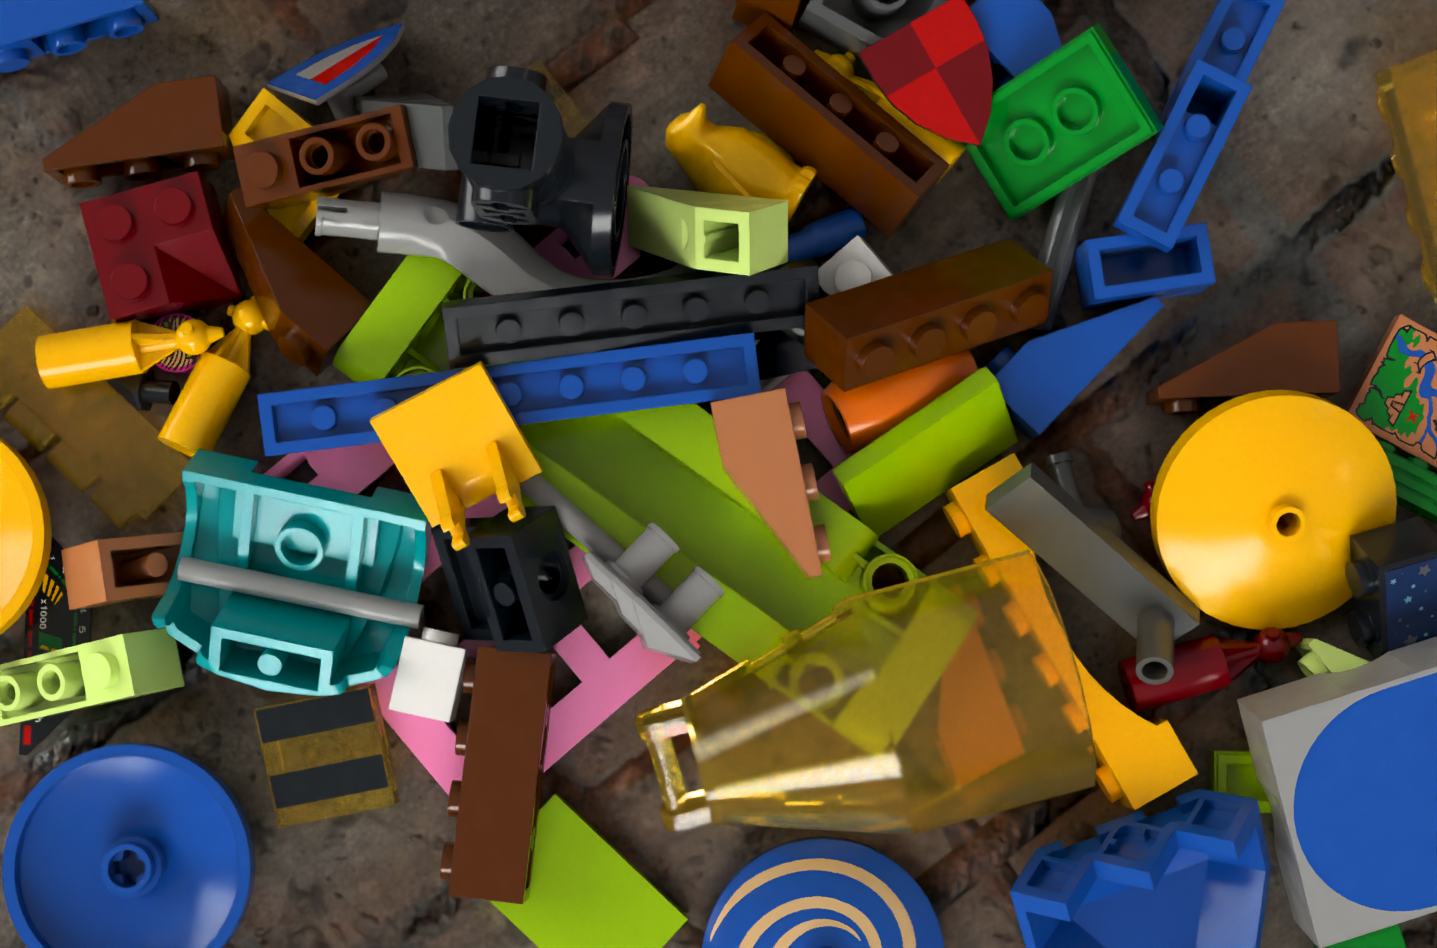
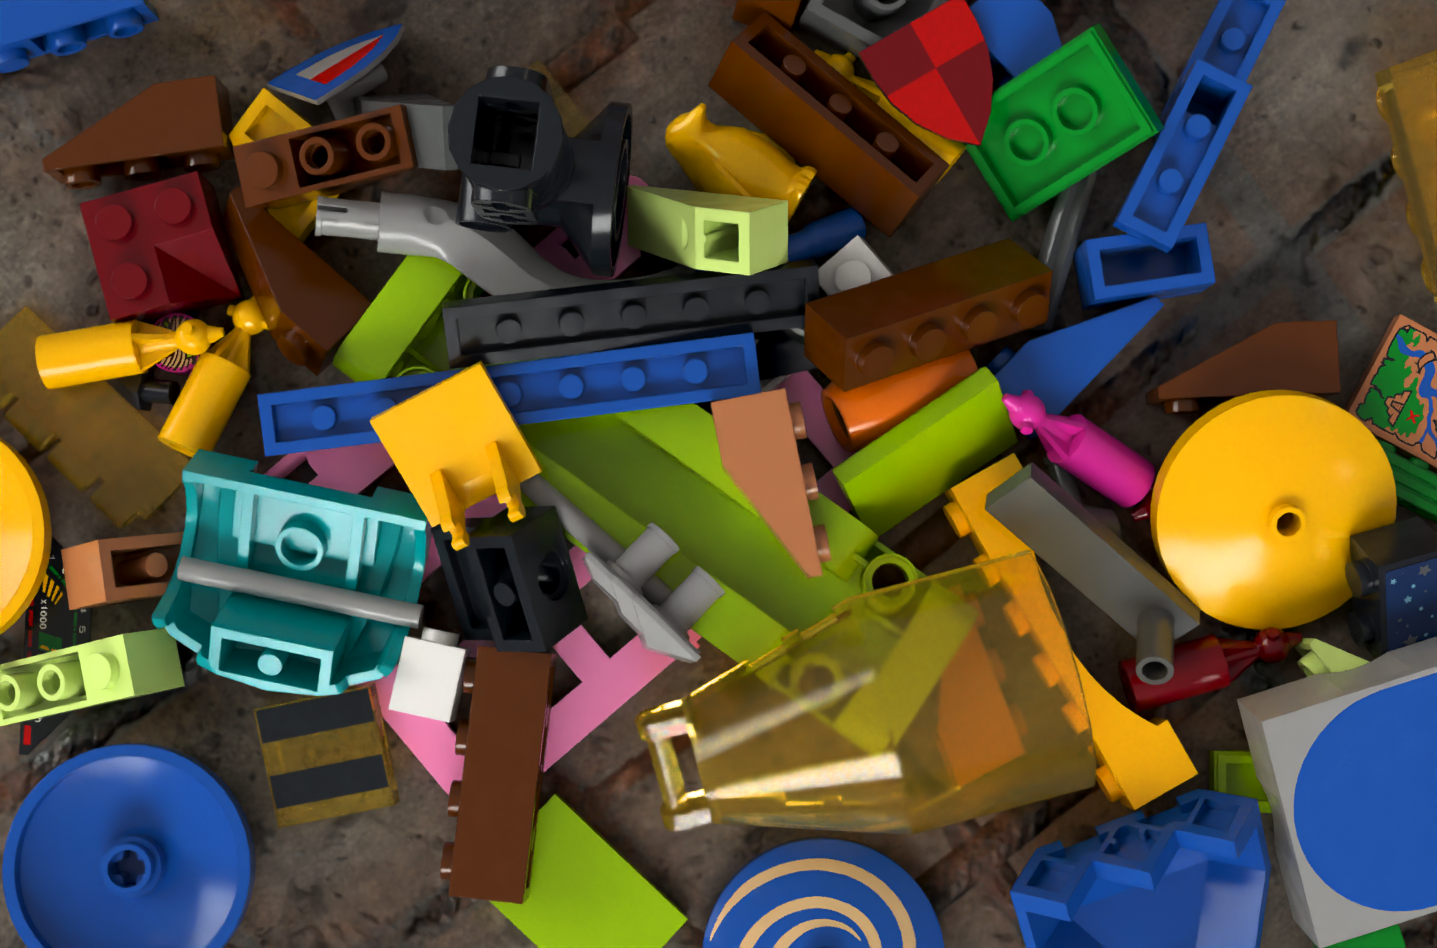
none -> dark pink wheel [1002,390,1155,508]

